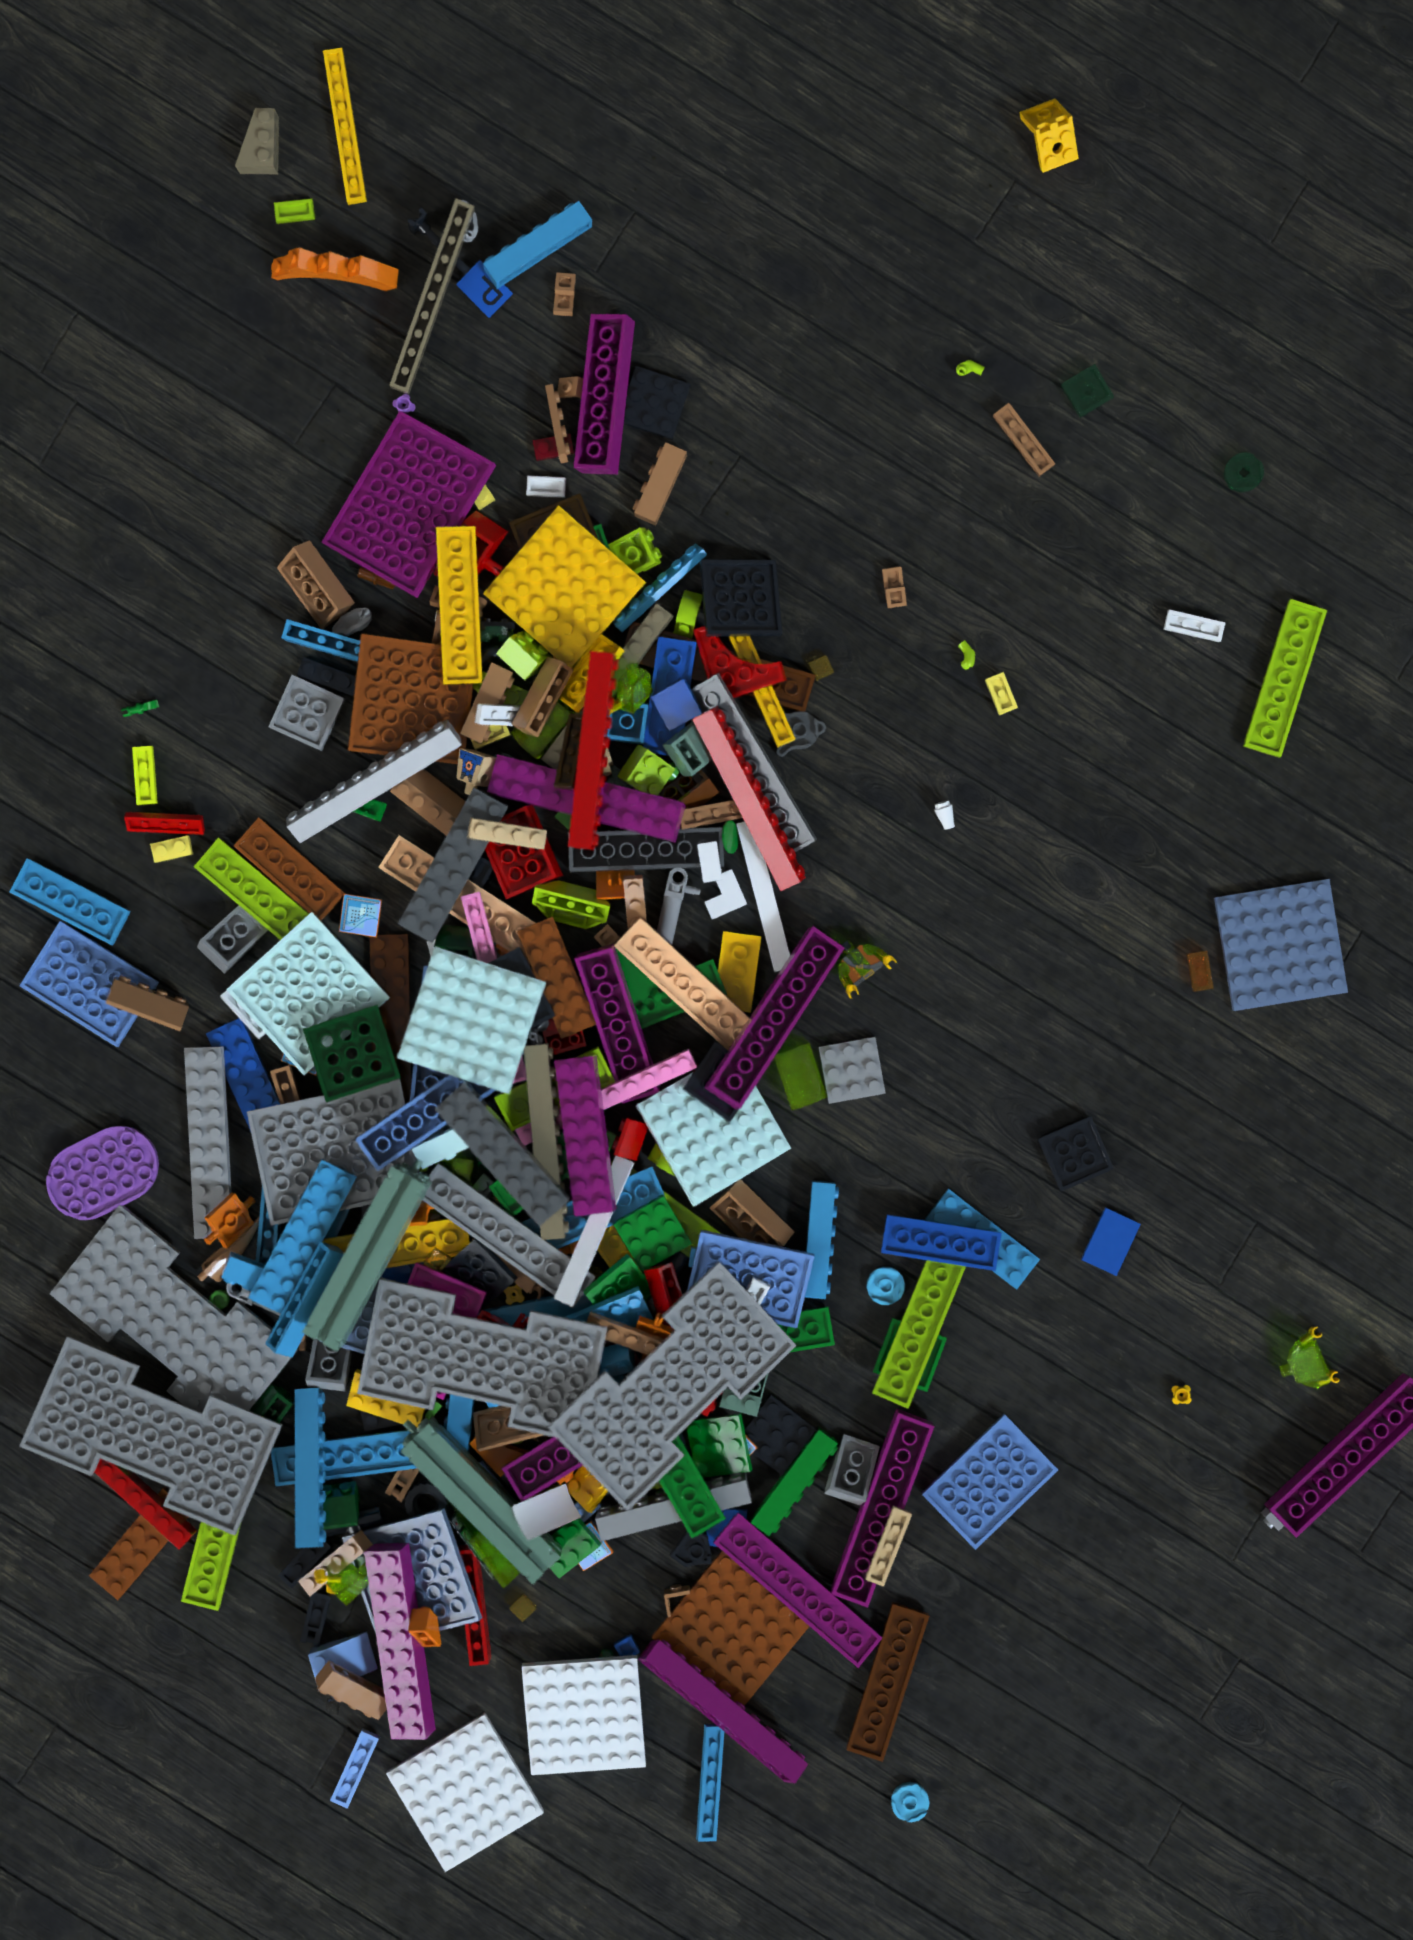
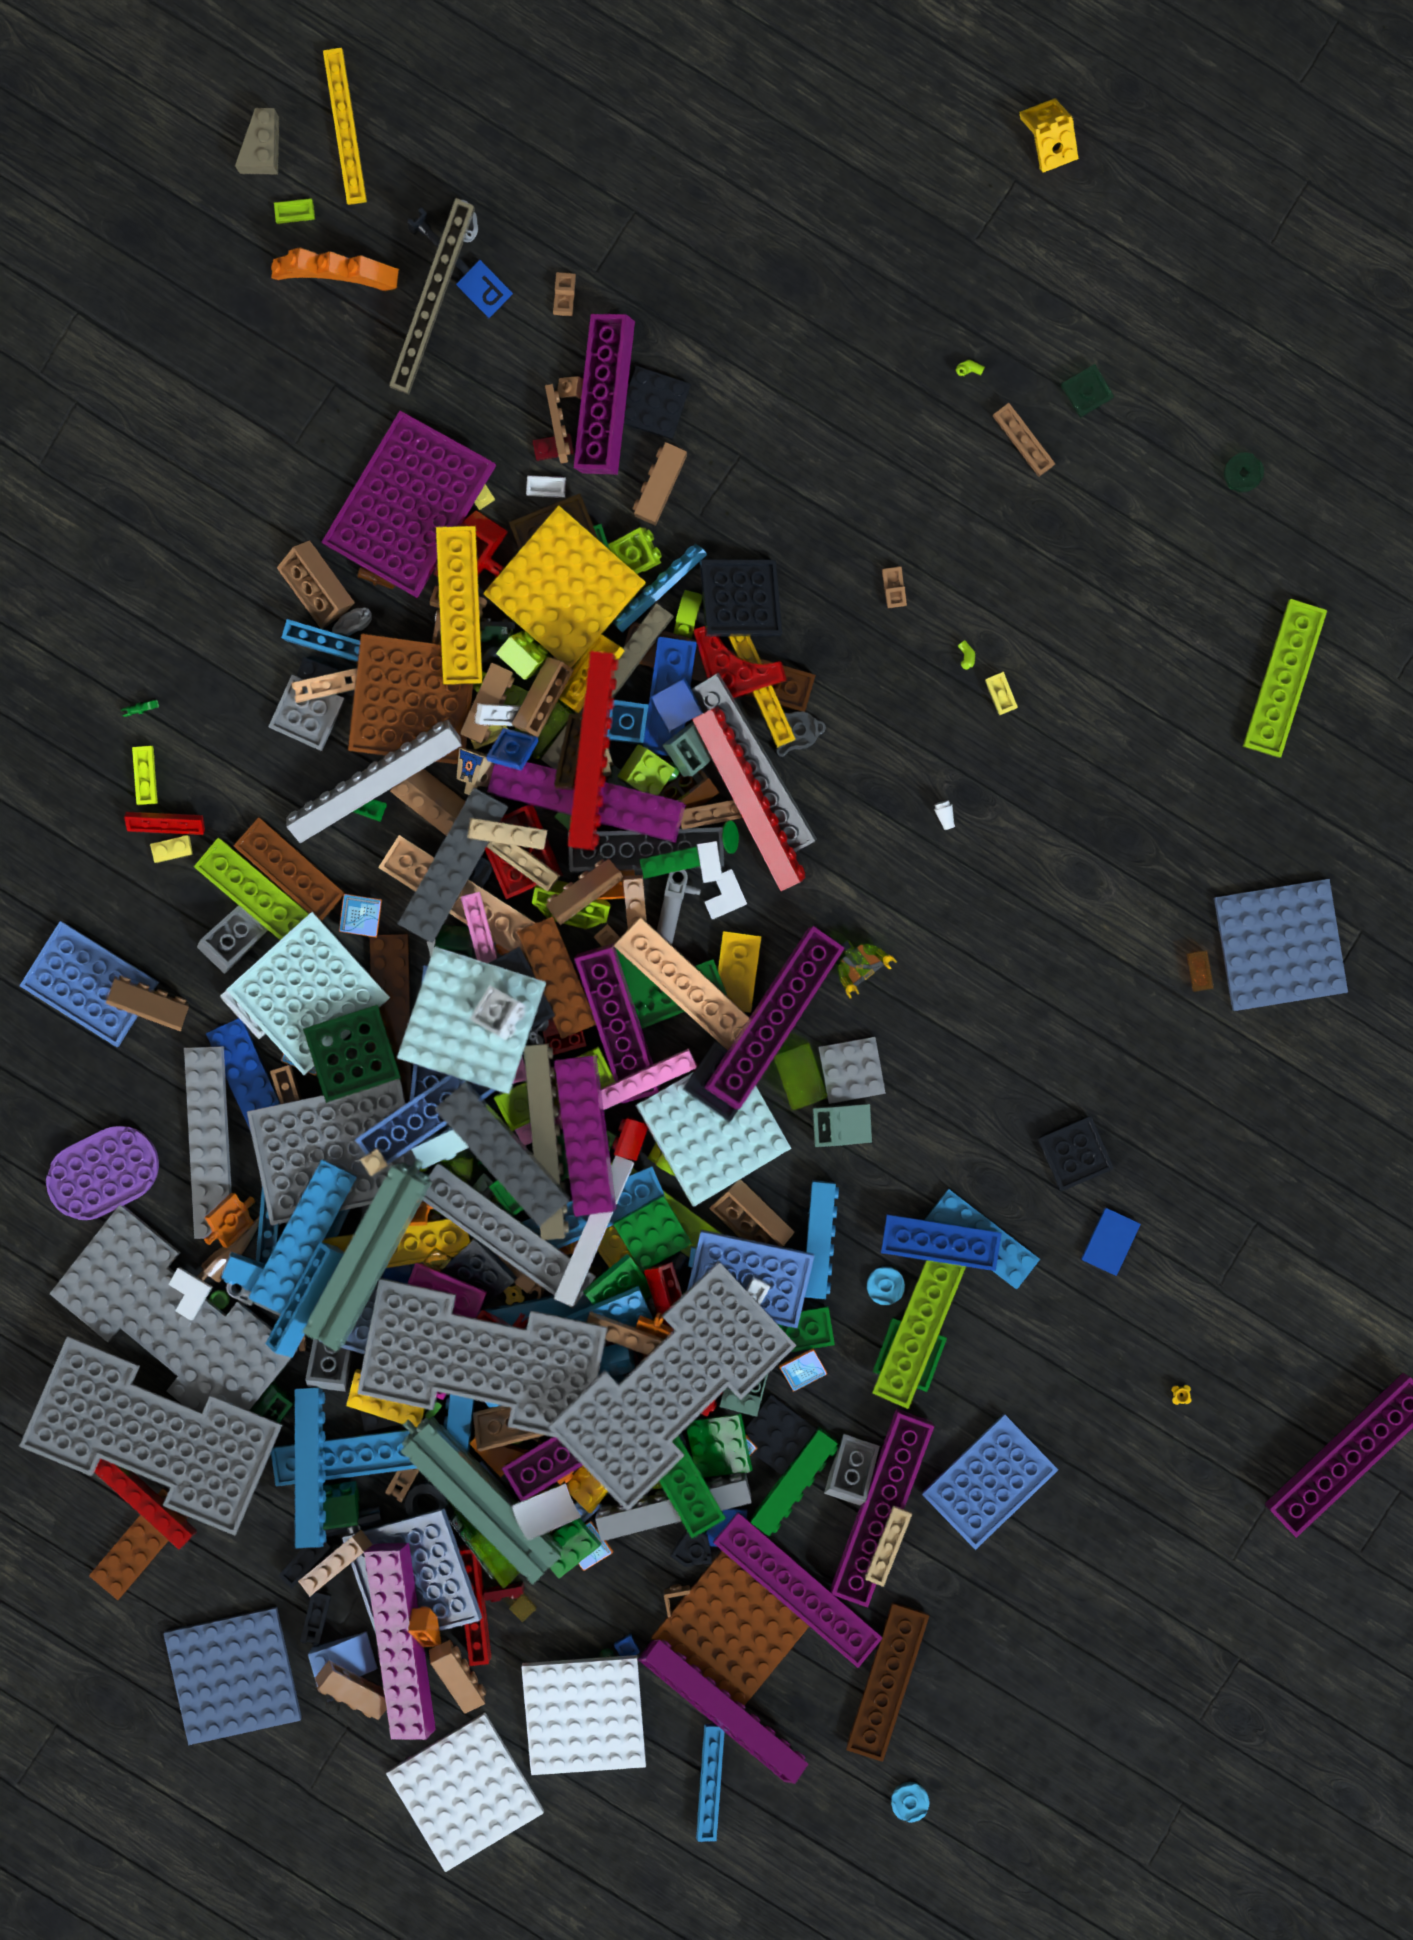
dark azure plate [10,858,131,945] -> none
lime plate [181,1522,241,1611] -> none
clear neon green torso [314,1562,369,1606] -> none
light blue plate [330,1728,380,1809] -> none
medium lavender plate [393,394,415,414] -> none
dark azure brick [483,201,592,289] -> none
clear neon green torso [610,663,653,714] -> none
white tile [736,822,790,972] -> none
clear yellow tile [809,655,834,681] -> none
white plate [1163,610,1225,642] -> none
light grey plate [1261,1508,1284,1531] -> none
clear neon green torso [1279,1326,1340,1388] -> none
none -> sand blue plate [164,1606,302,1745]
none -> white tile [168,1267,212,1321]
none -> light nougat plate [291,669,357,703]
none -> tan plate [360,1148,388,1176]
none -> medium nougat brick [429,1640,486,1714]
none -> white plate [470,986,526,1040]
none -> dark red plate [484,1581,525,1602]
none -> blue tile [486,728,538,771]
none -> tan plate [487,841,560,892]
none -> medium nougat slope [546,859,623,925]
none -> green plate [640,847,701,879]
none -> piece [779,1348,827,1392]
none -> sand green slope [812,1104,872,1147]

